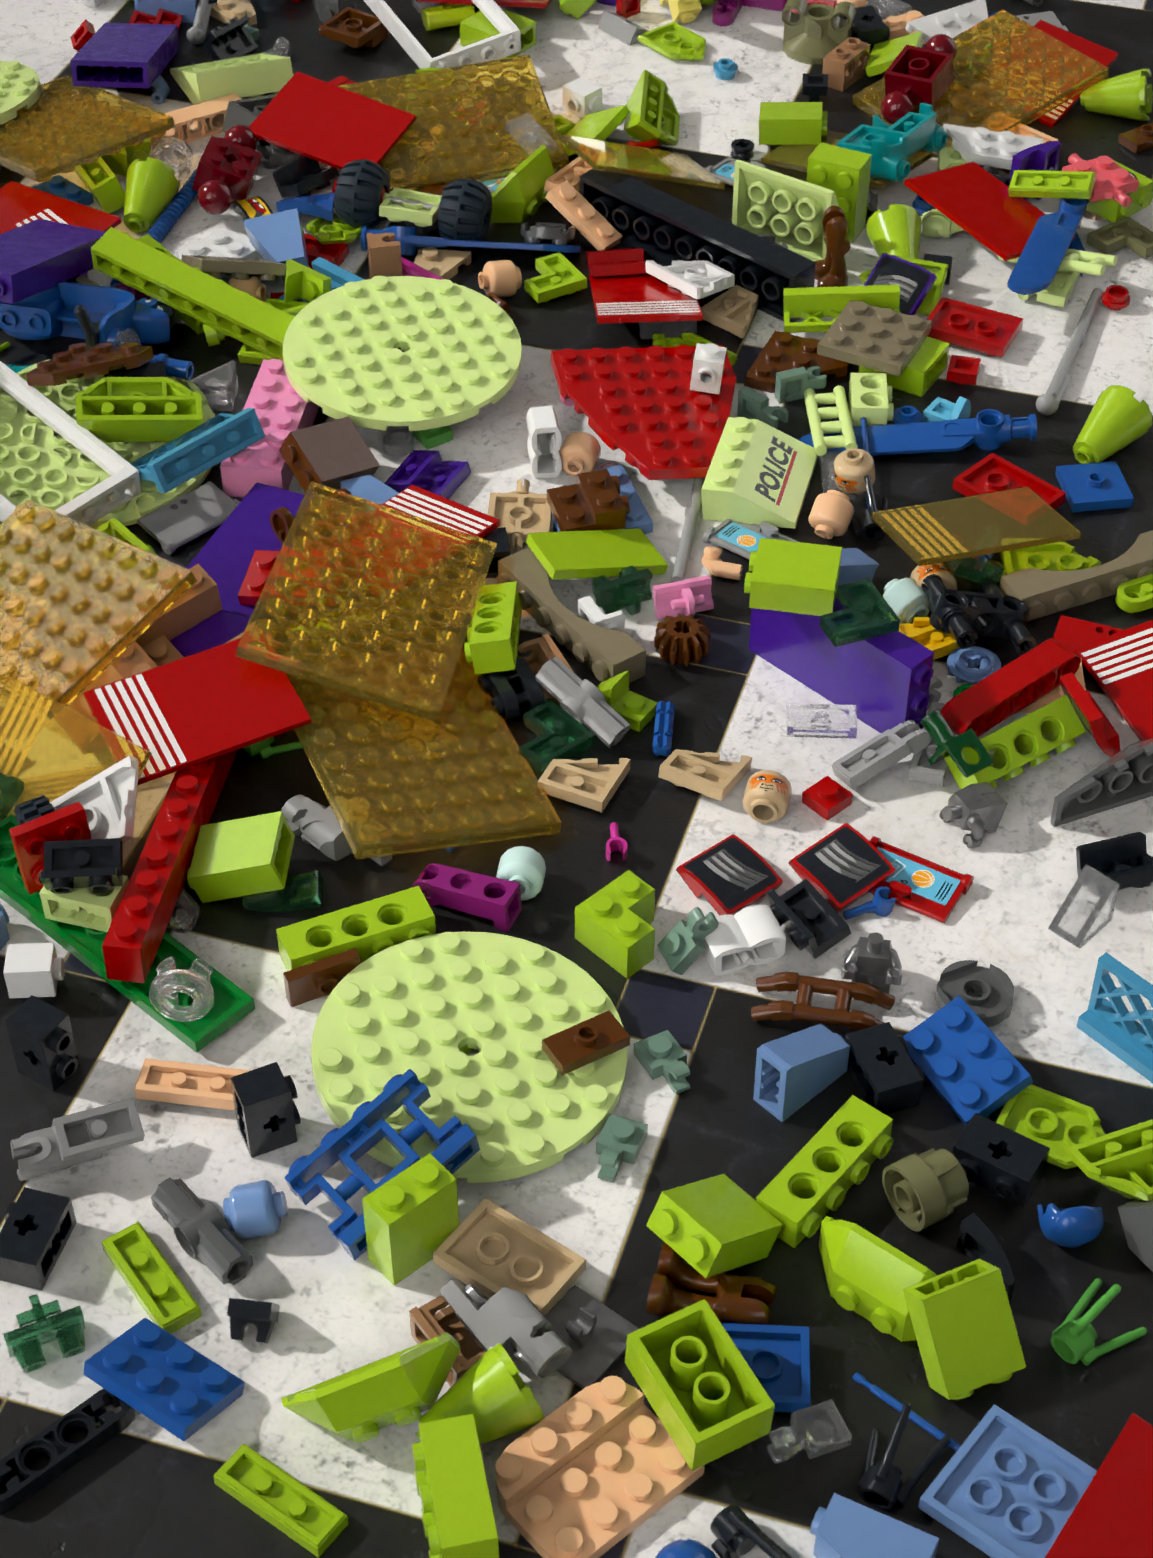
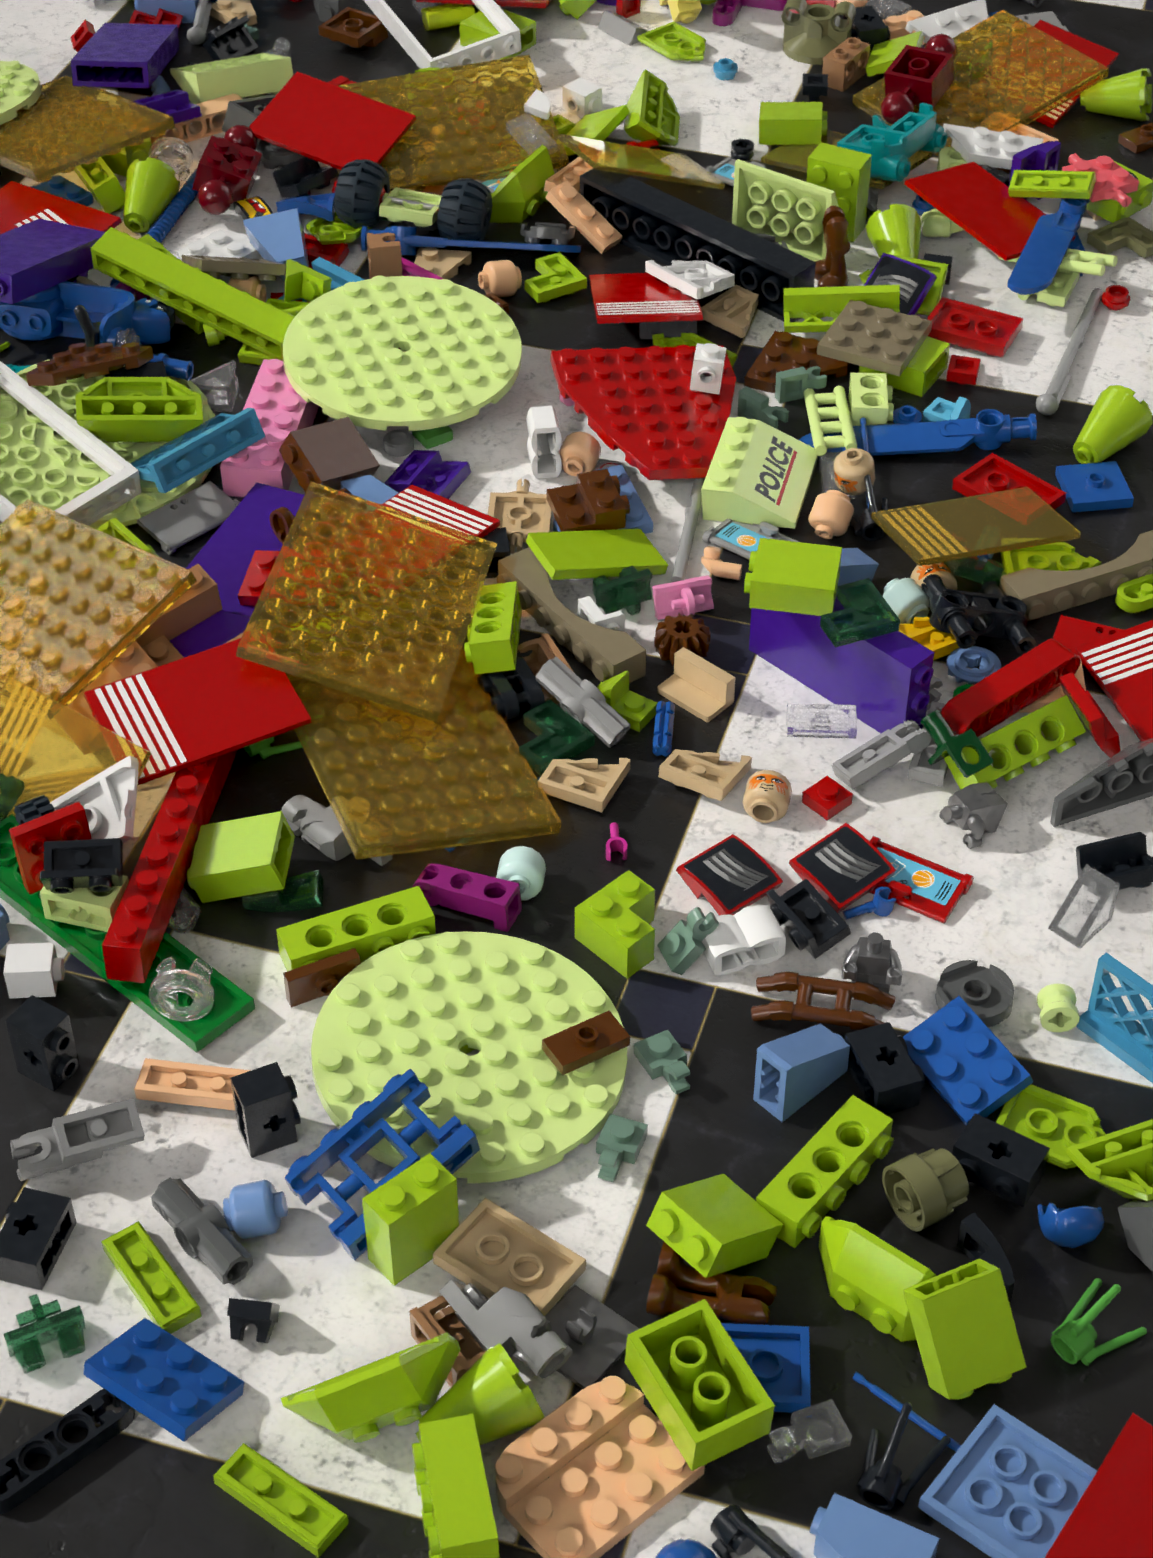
red slope [586,248,647,277] -> none
none -> dark purple slope [131,89,202,129]
none -> white tile [524,89,550,120]
none -> tan panel [657,647,735,722]
none -> yellowish green wheel [1037,984,1080,1032]

